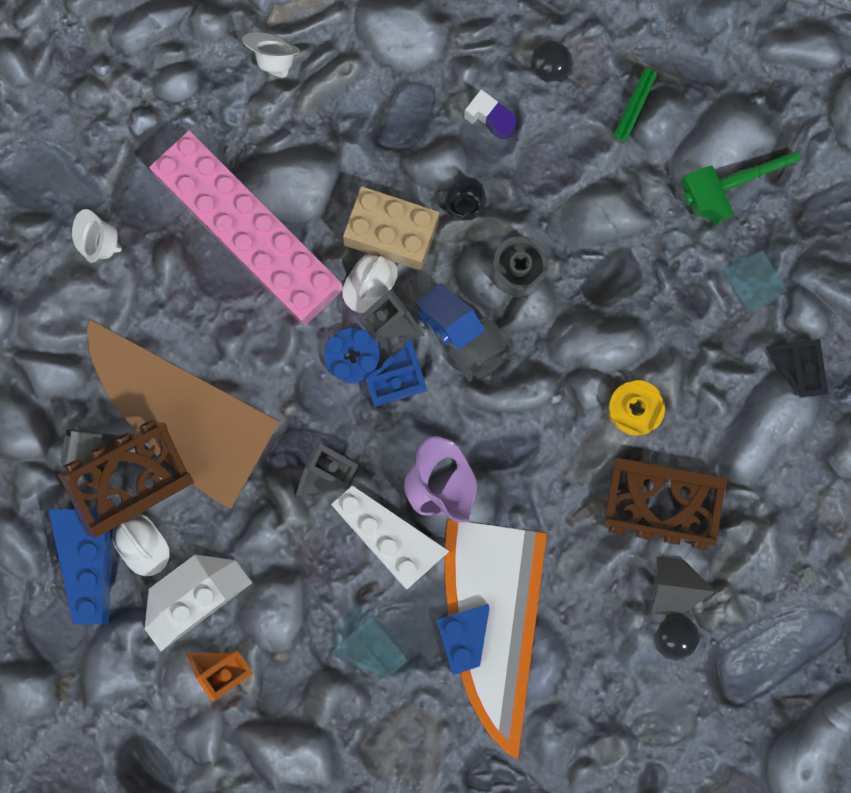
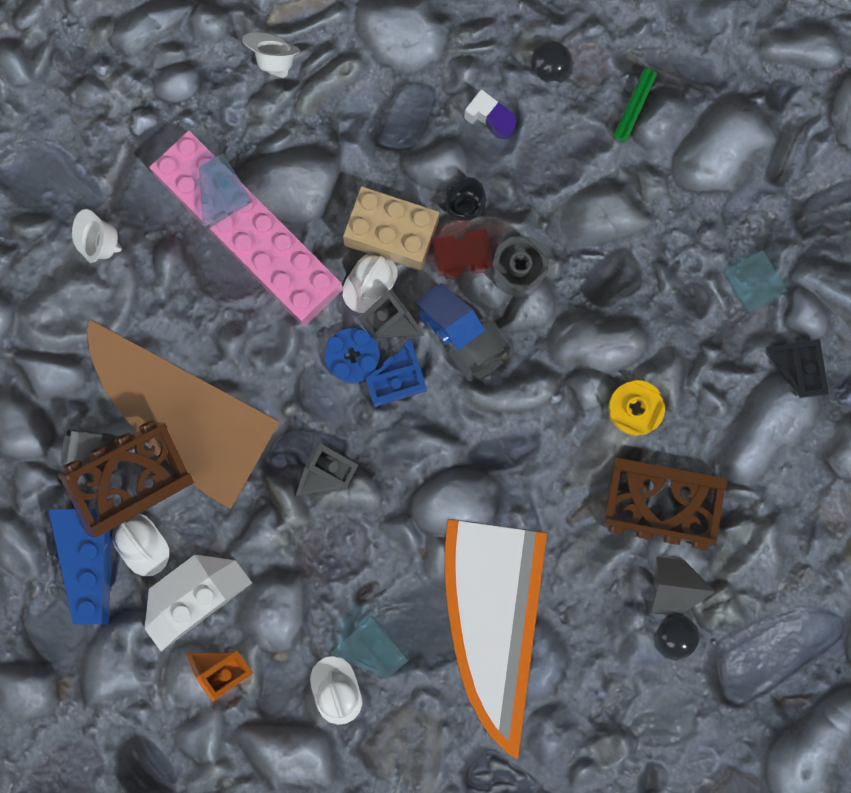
white wedge [331,486,449,590] -> none
lavender piece [404,436,477,522] -> none
blue wing [437,604,490,675] -> none
green piece [680,151,801,225] -> none
none -> clear light blue wing [199,153,252,229]
none -> white piece [310,656,362,725]
none -> clear red brick [432,229,493,279]

